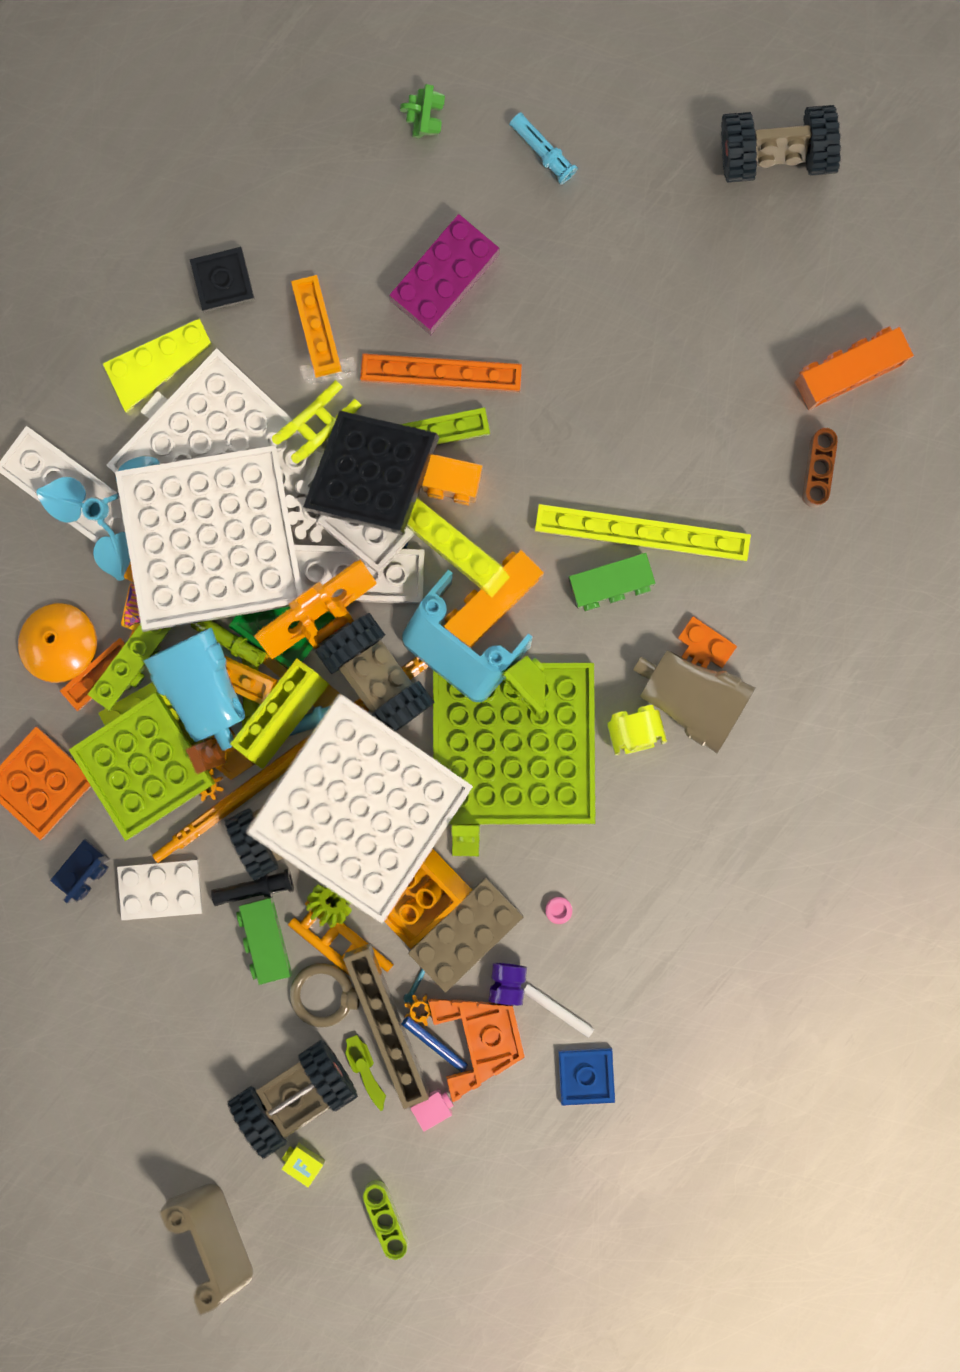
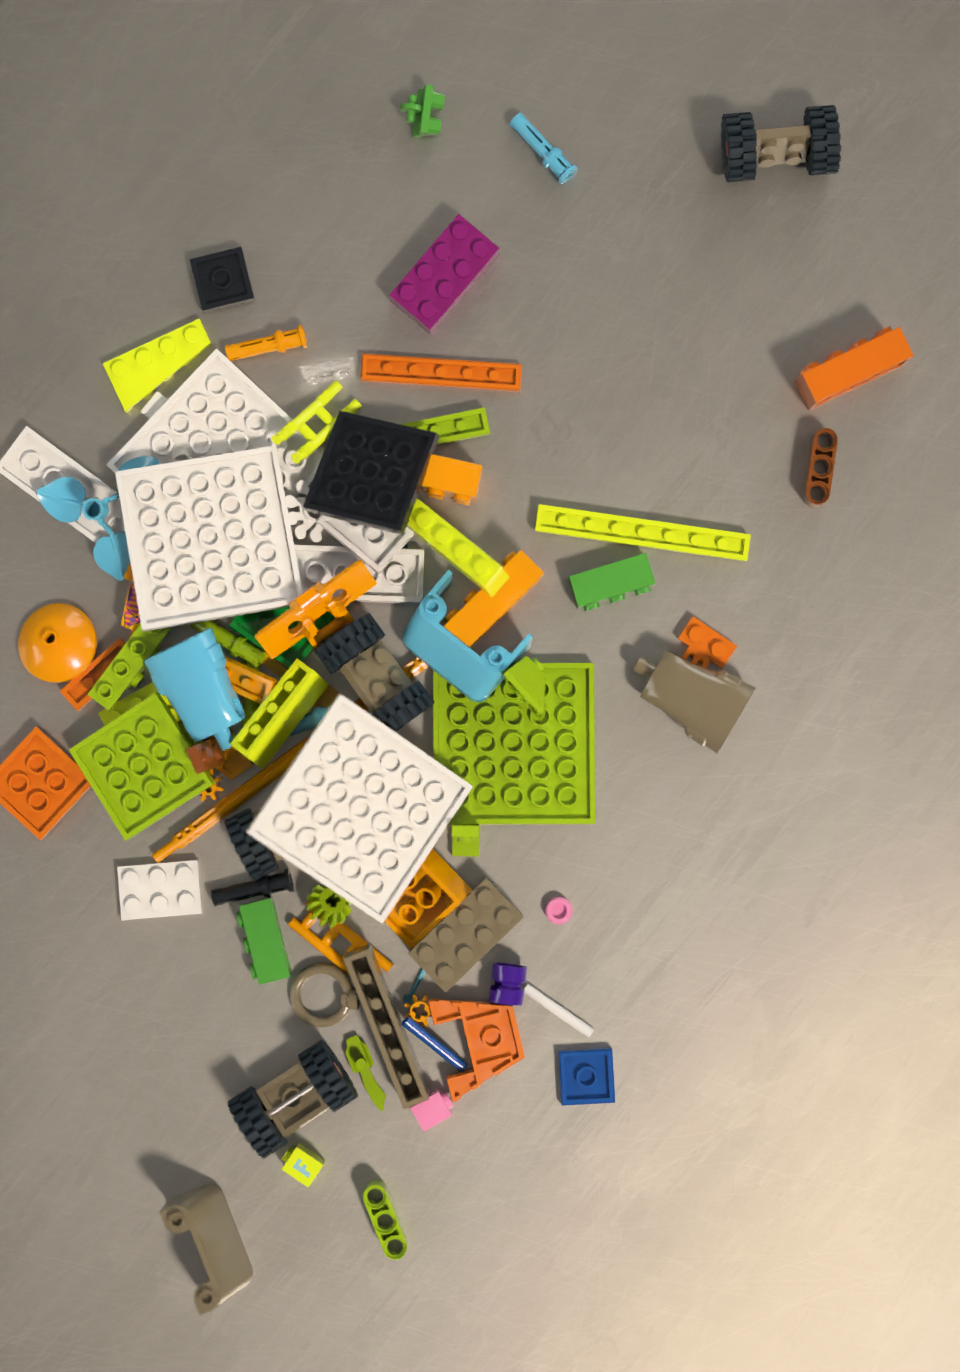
dark blue bracket [50,839,110,904] -> none
light orange plate [291,275,342,378] -> none
neon yellow brick [607,705,667,755] -> none
none -> light orange pin [225,324,308,362]

